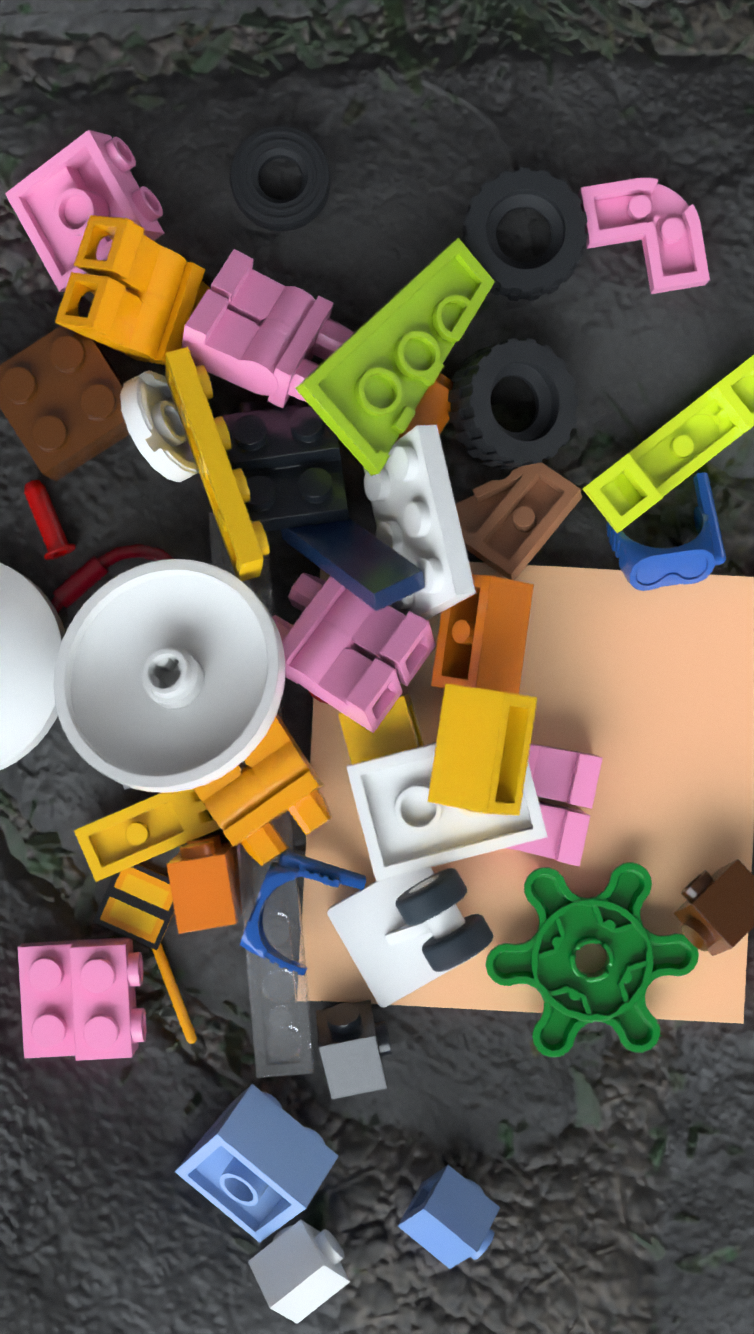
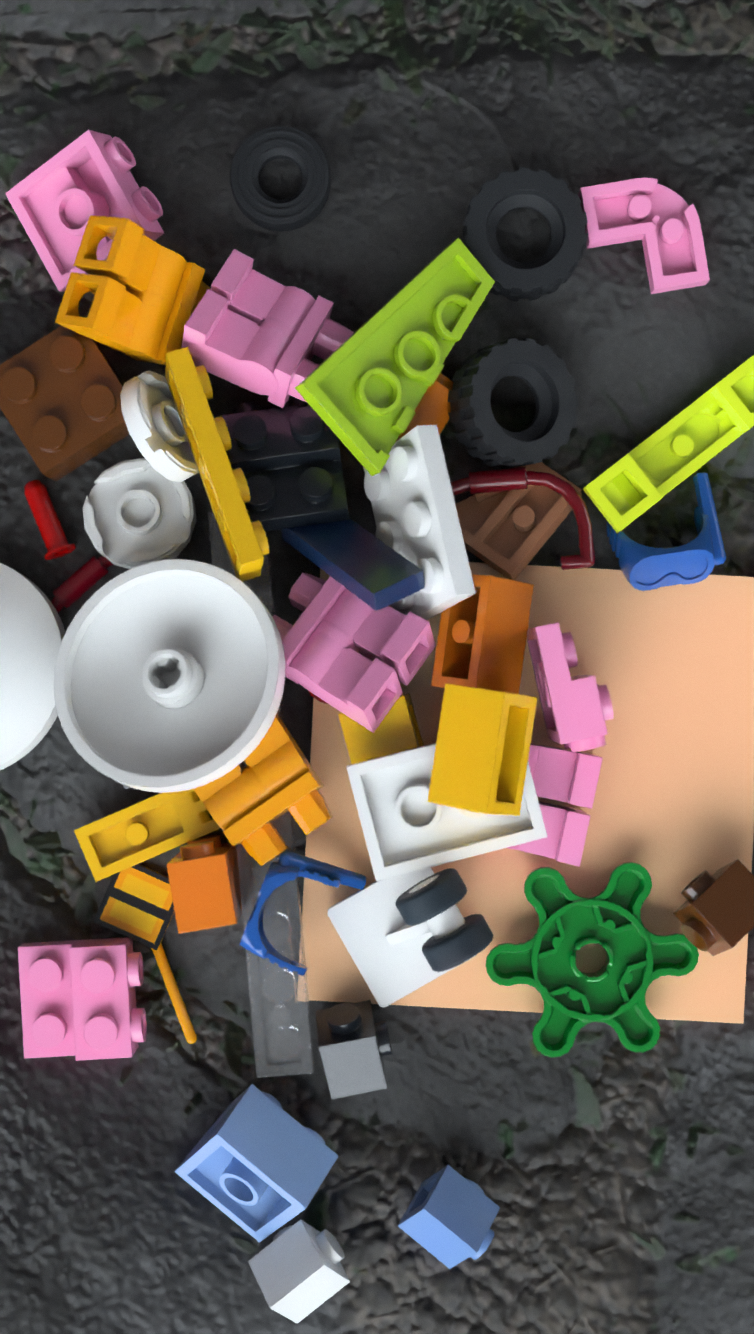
none -> white tile [83,458,196,569]
none -> dark red piece [450,466,595,570]
none -> bright pink plate [527,622,613,752]

